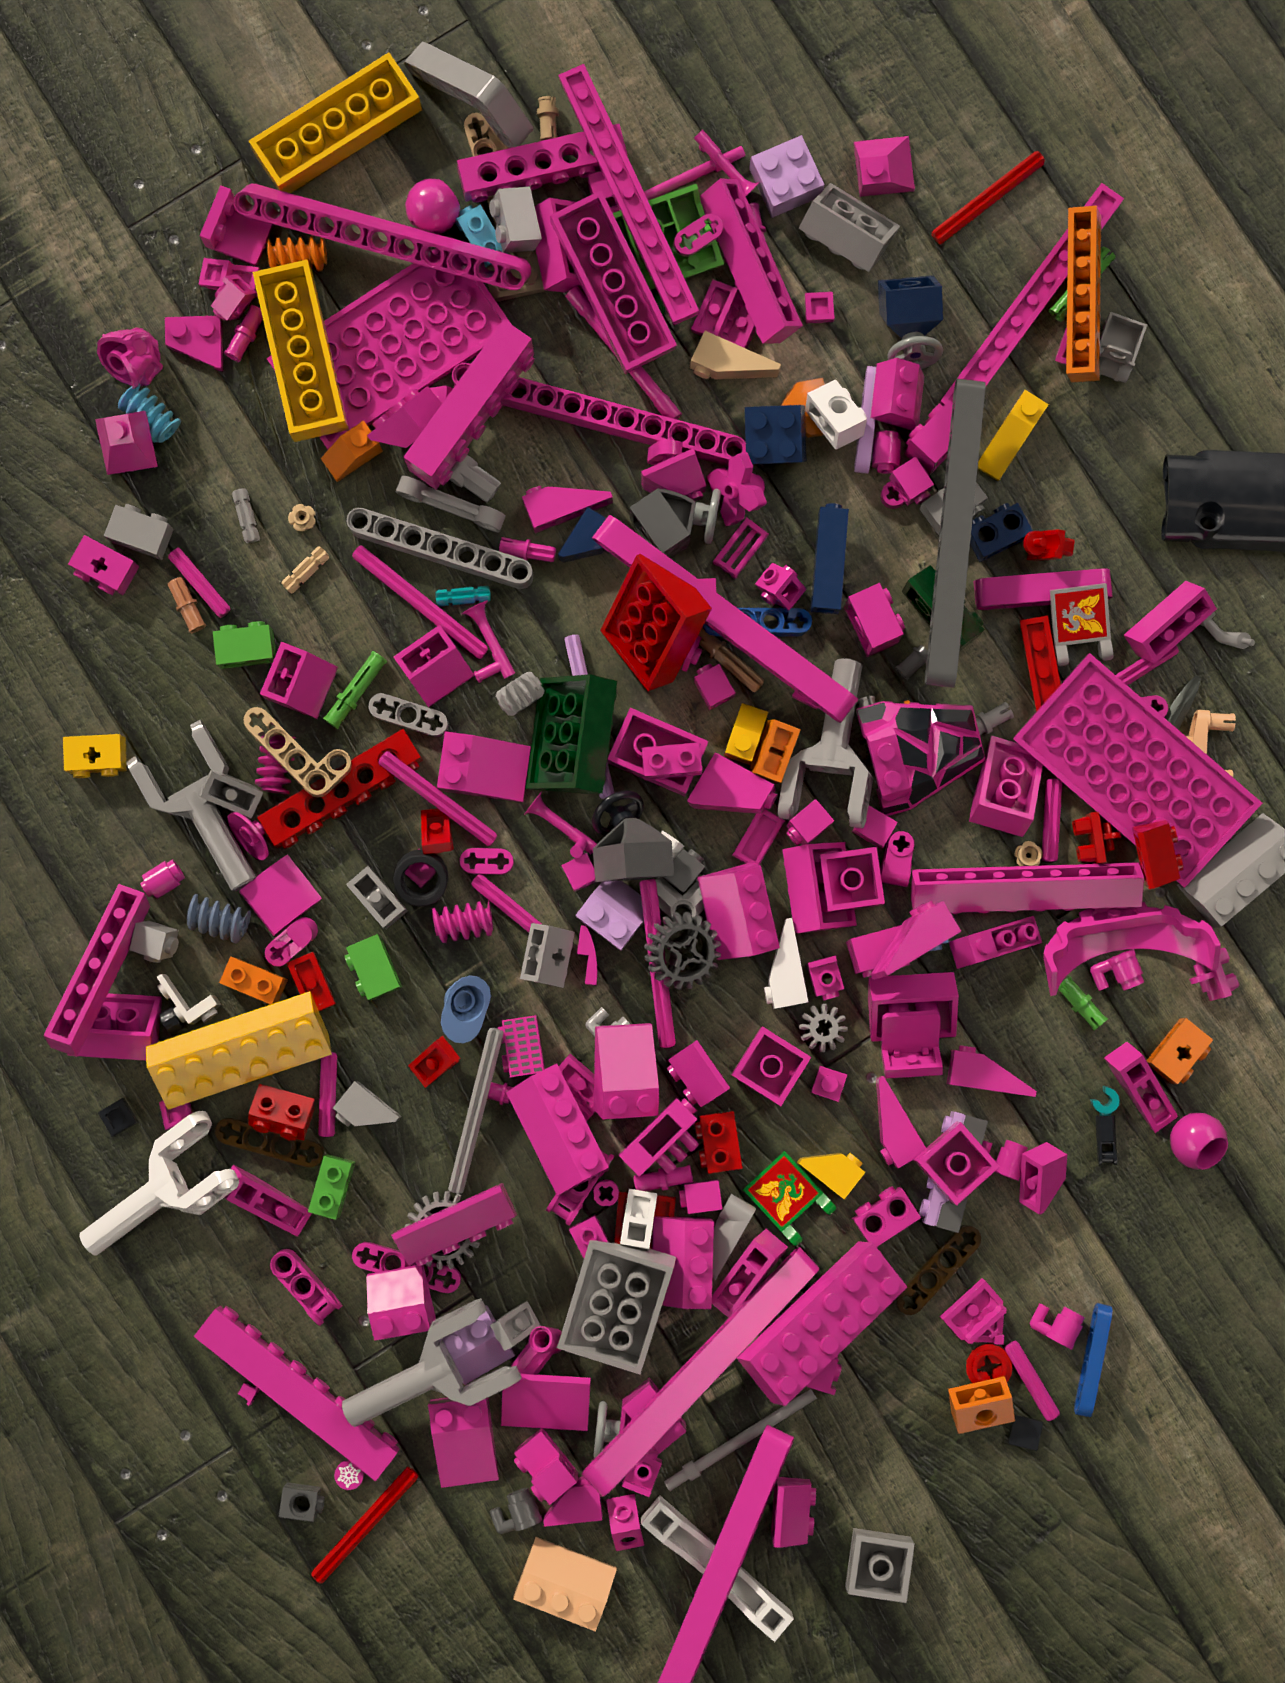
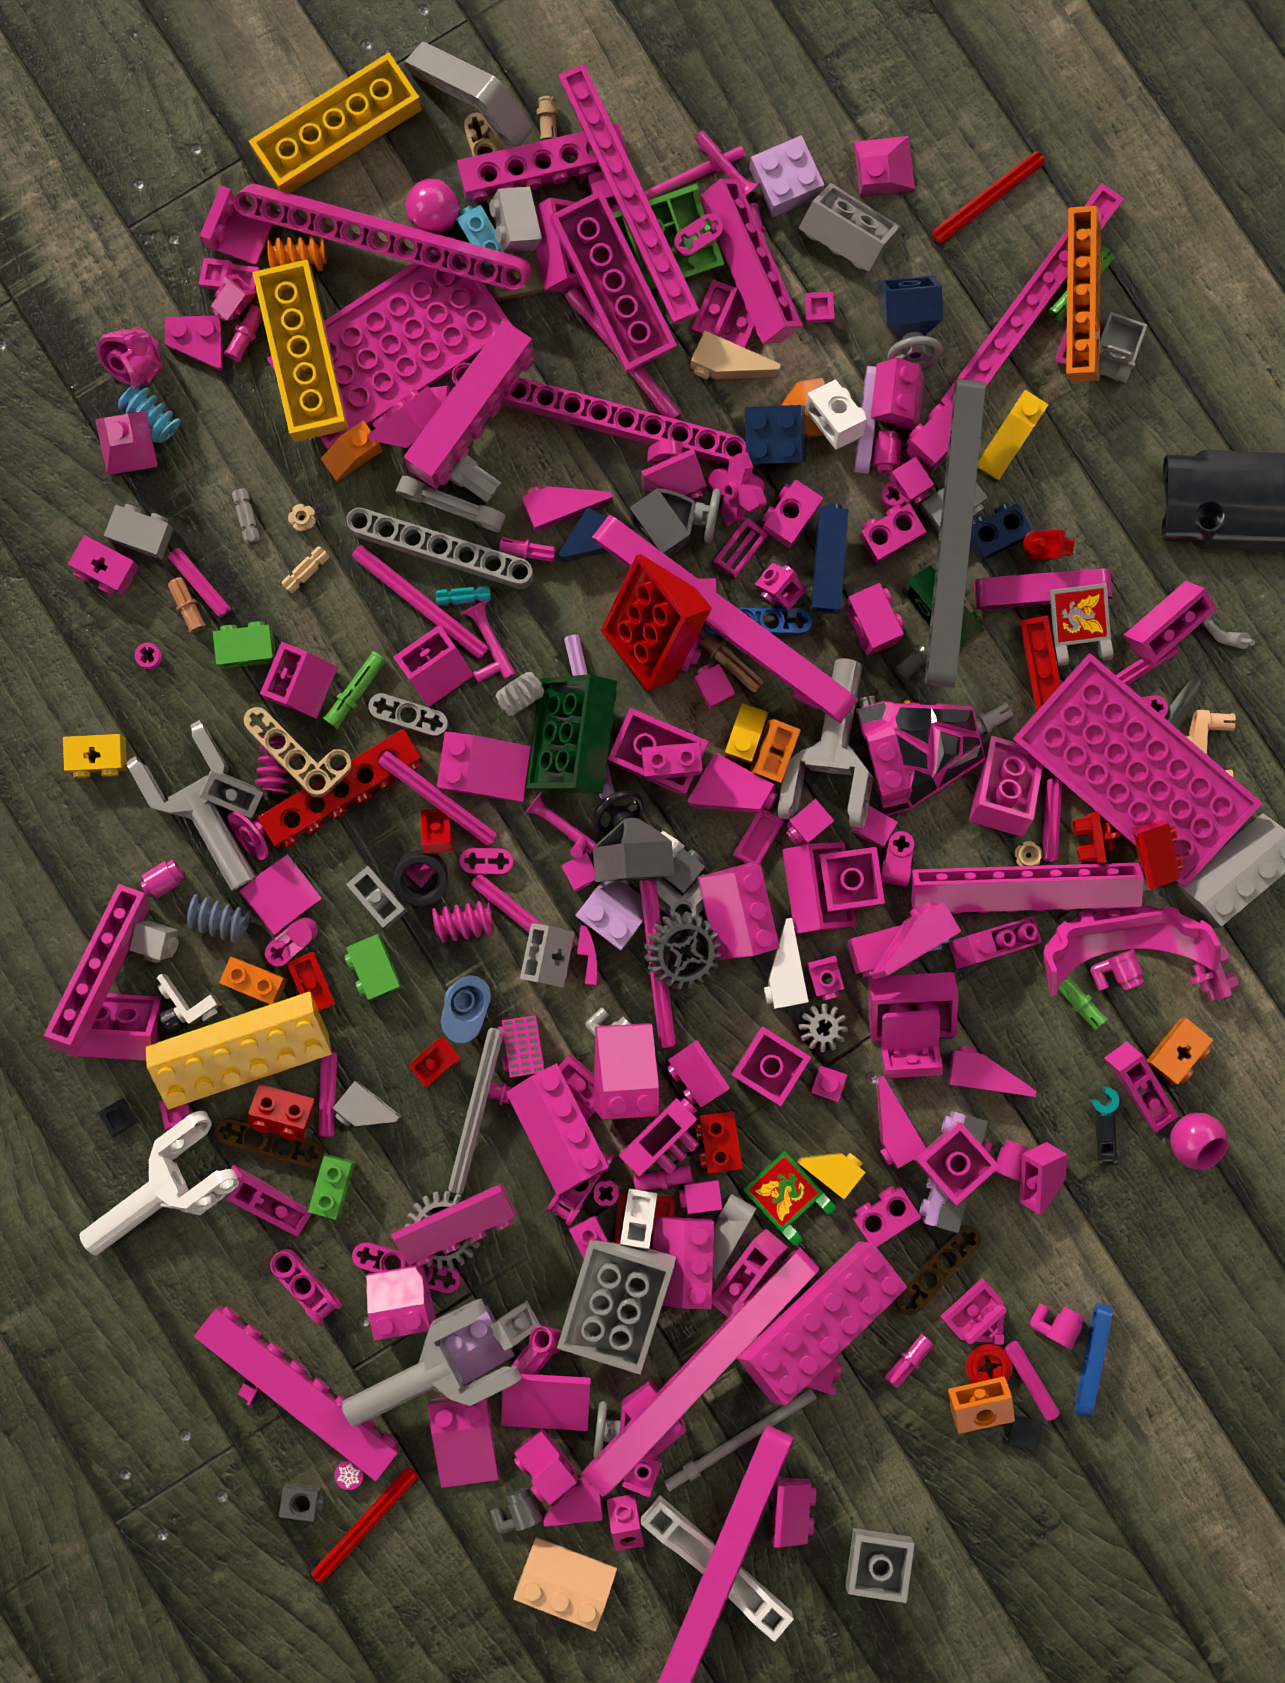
none -> dark pink bush [135,643,163,670]
none -> dark pink brick [762,479,823,549]
none -> dark pink brick [859,503,926,565]
none -> dark pink axle [885,1334,935,1387]

